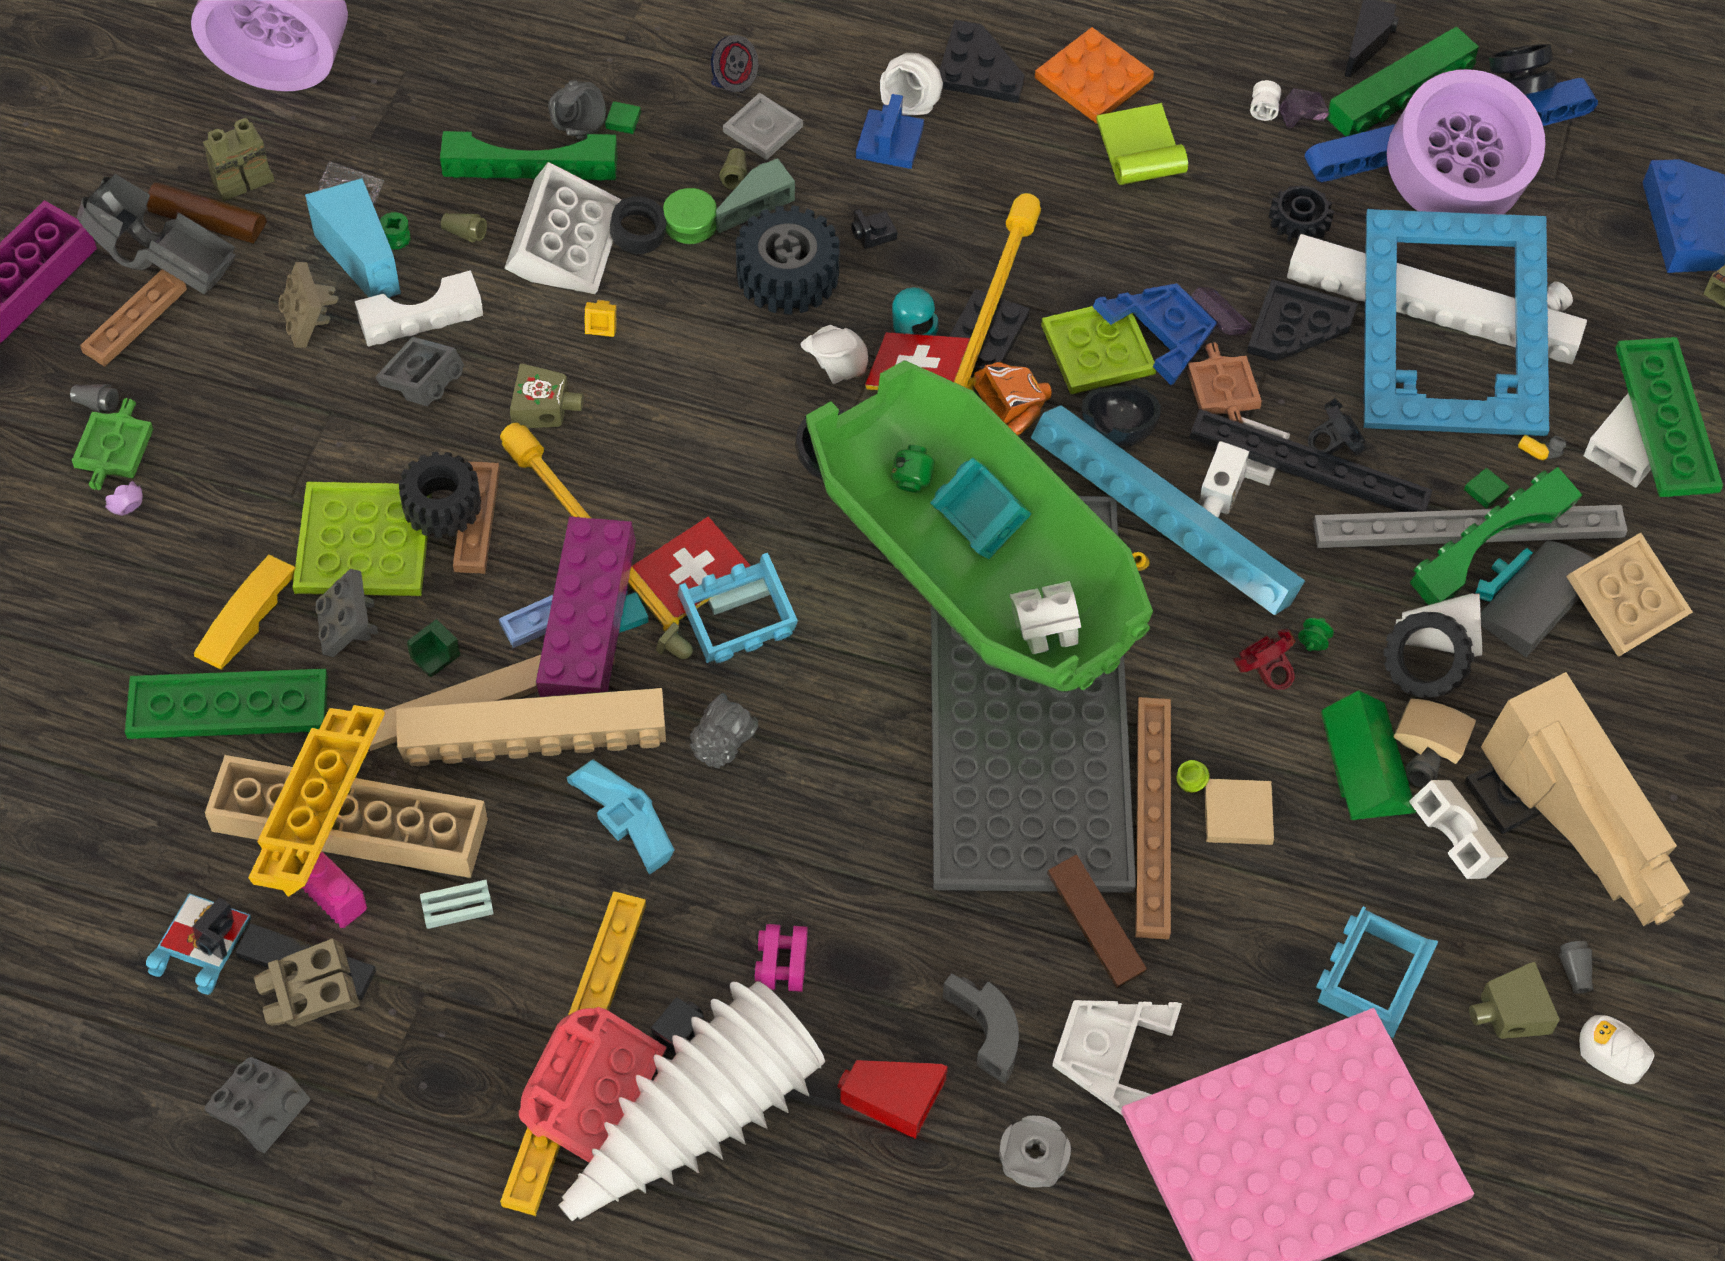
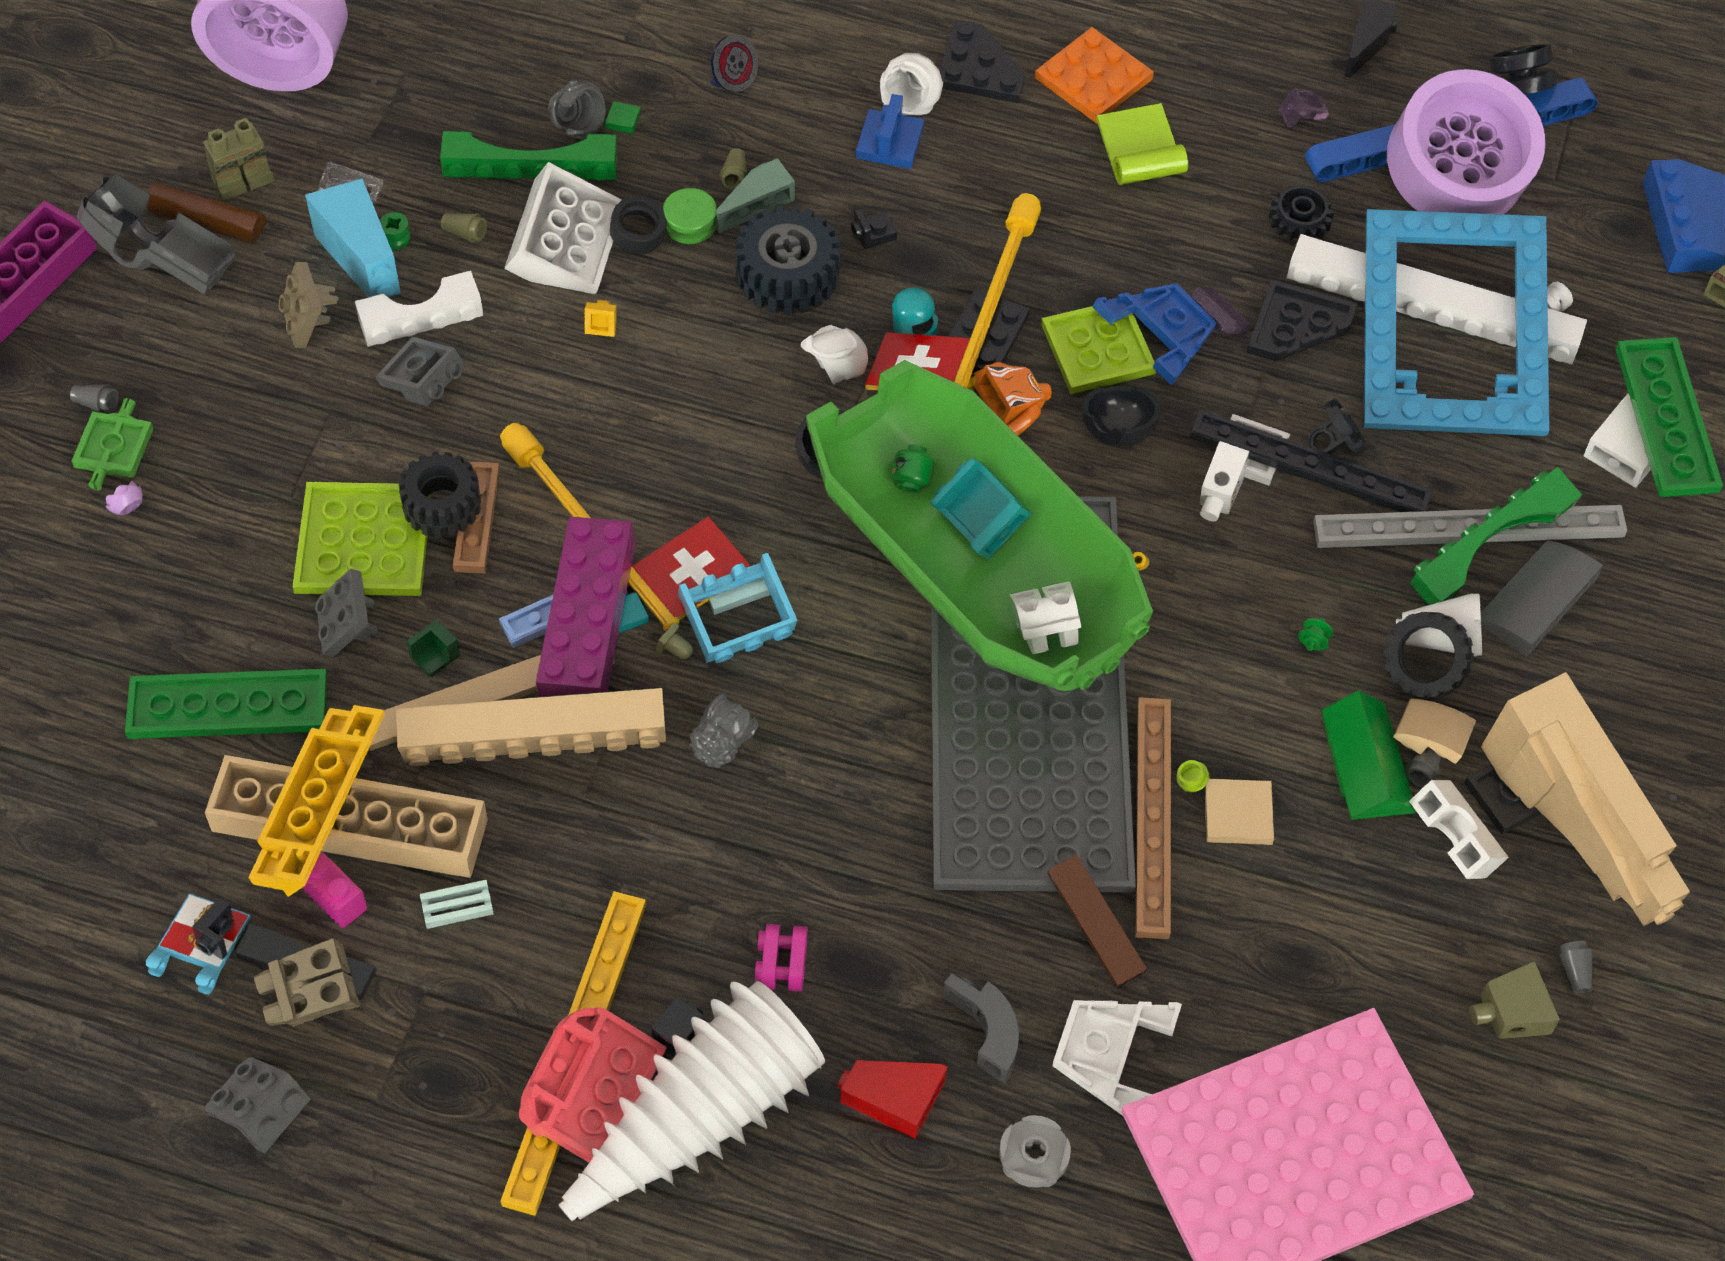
medium nougat plate [80,269,187,367] -> none
yellow slope [194,555,296,670] -> none
olive torso [510,364,584,428] -> none
medium azure plate [567,759,675,874] -> none
light grey tile [723,93,803,160] -> none
medium azure brick [1031,405,1305,615] -> none
nougat plate [1187,342,1262,424] -> none
dark red tile [1233,629,1296,690] -> none
white wheel [1250,80,1281,121] -> none
medium azure window [1316,906,1438,1038] -> none
green brick [1326,26,1479,137] -> none
green tile [1464,468,1510,509] -> none
teal piece [1475,548,1533,602] -> none
arm [1518,435,1566,460] -> none
tan plate [1566,533,1693,657] -> none
white piece [1579,1015,1654,1084] -> none

